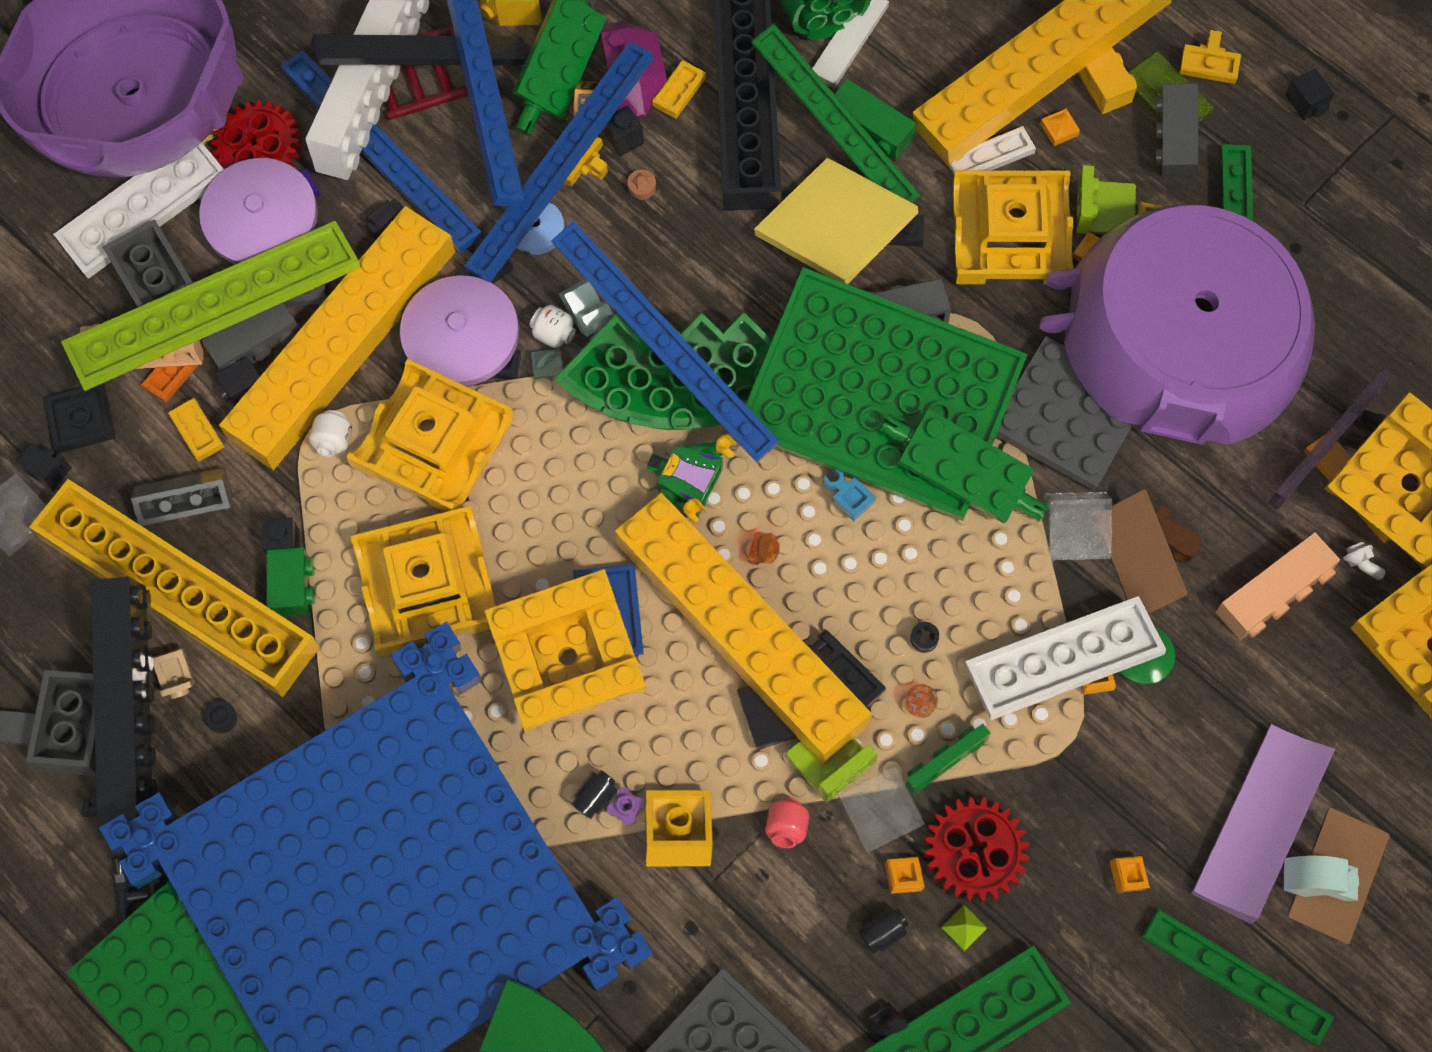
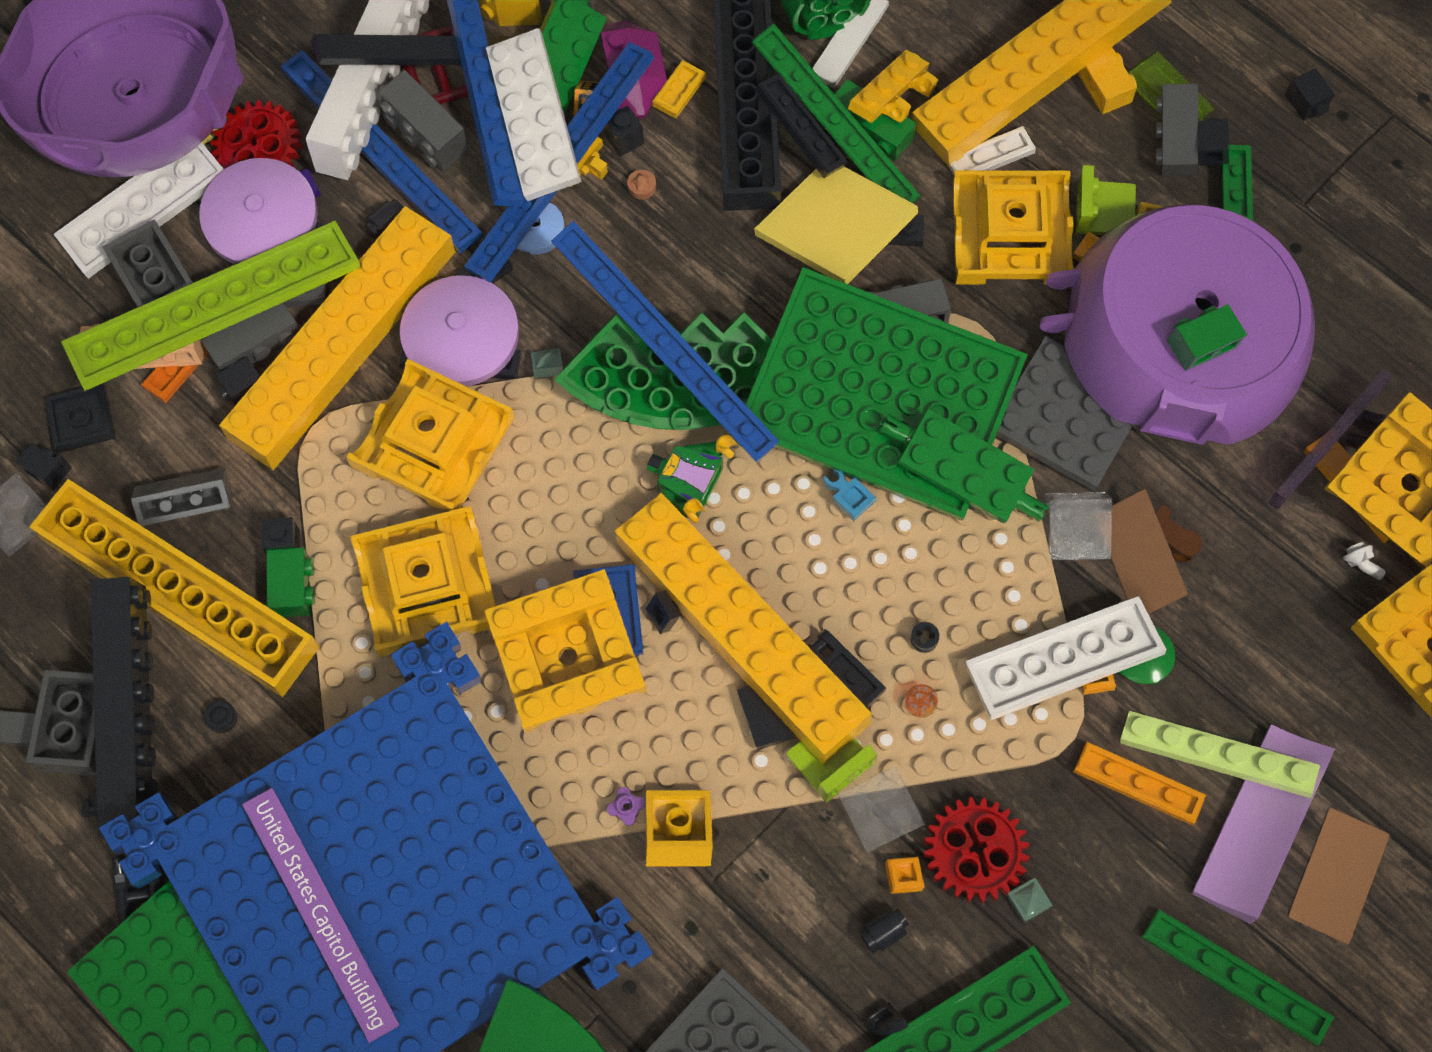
tan bracket [153,648,195,699] -> none
yellow plate [168,398,225,463] -> none
white head [309,410,352,457] -> none
white head [530,305,576,349] -> none
light aqua brick [559,280,613,337] -> none
black brick [571,770,617,819] -> none
clear orange plate [747,532,780,565] -> none
coral head [765,798,810,848] -> none
green plate [904,723,991,796] -> none
lime slope [941,905,987,952] -> none
light orange tile [1040,108,1080,146] -> none
light orange tile [1109,856,1150,893] -> none
yellow hinge [1179,30,1241,84] -> none
light nougat brick [1215,532,1340,640] -> none
light aqua brick [1284,856,1359,901] -> none
none -> medium lavender tile [242,788,400,1043]
none -> dark grey brick [379,70,468,172]
none -> white plate [486,28,582,201]
none -> black plate [645,590,680,634]
none -> black tile [755,73,848,179]
none -> yellow hinge [848,49,938,123]
none -> sand green tile [1006,878,1053,923]
none -> light orange tile [1074,742,1206,826]
none -> yellowish green plate [1120,711,1320,798]
none -> green brick [1167,304,1247,371]
none -> black brick [1198,118,1230,166]

